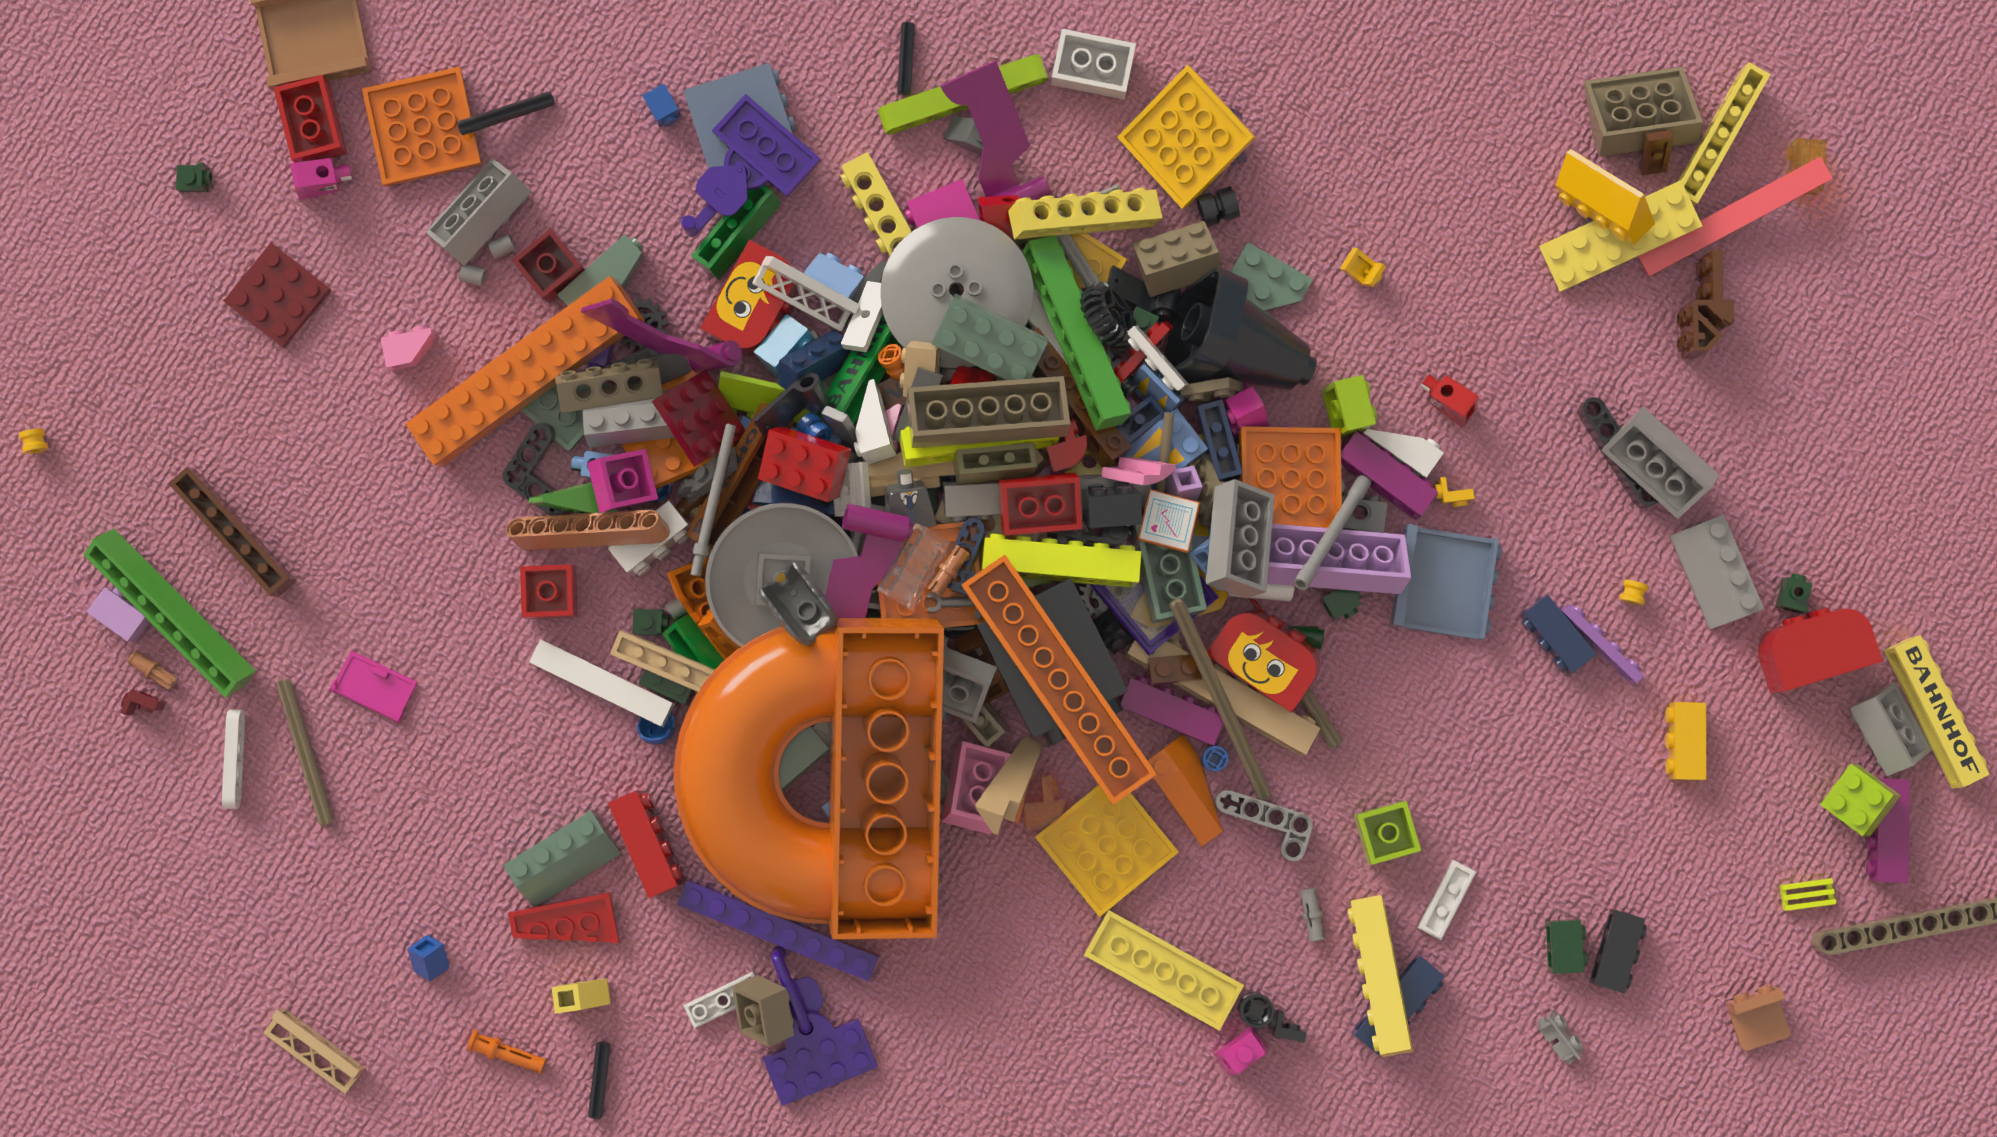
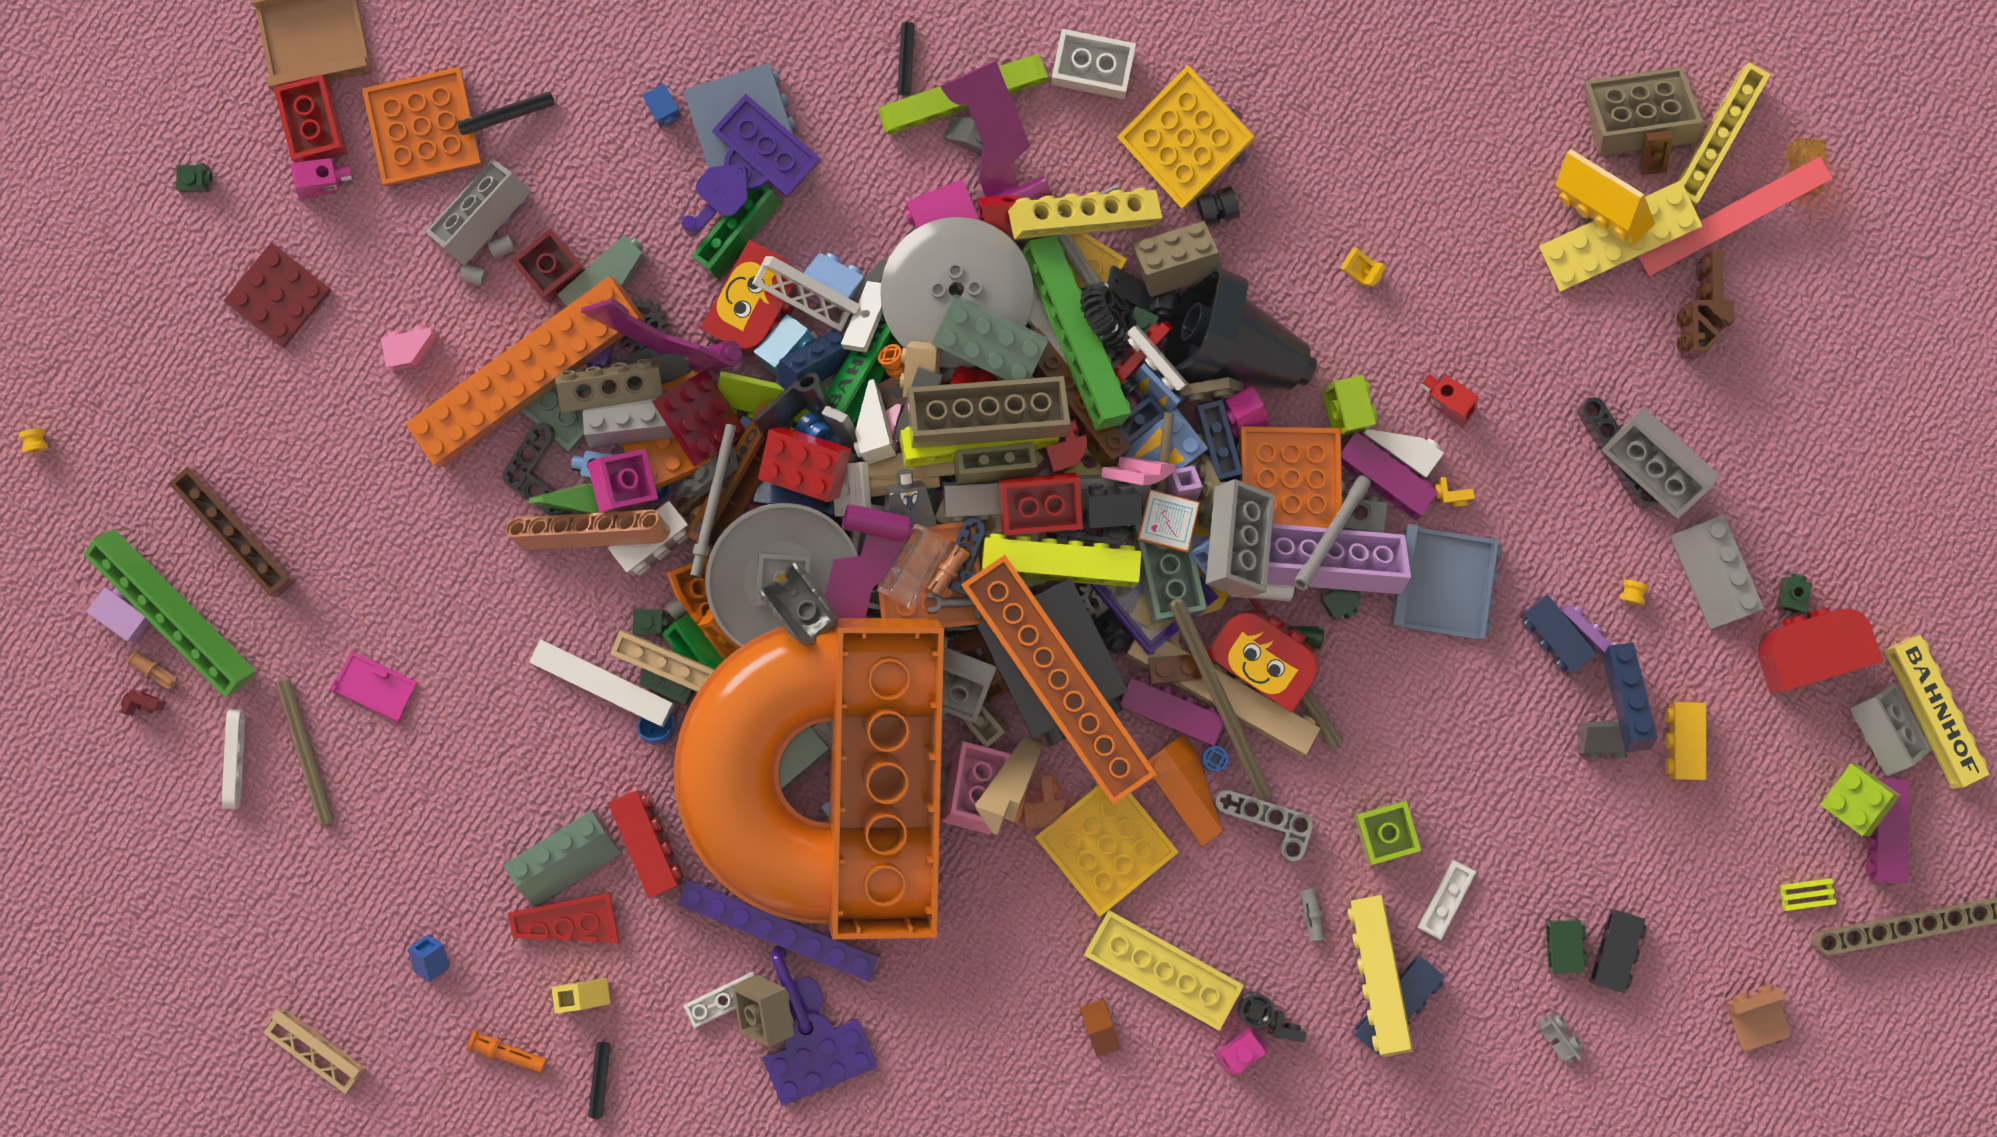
red brick [520,564,578,619] -> none
light yellow brick [840,152,912,257] -> none
sand green plate [1231,242,1313,312] -> none
none -> dark orange slope [1079,999,1120,1057]
none -> dark grey slope [1577,721,1635,759]
none -> dark blue brick [1602,642,1658,752]

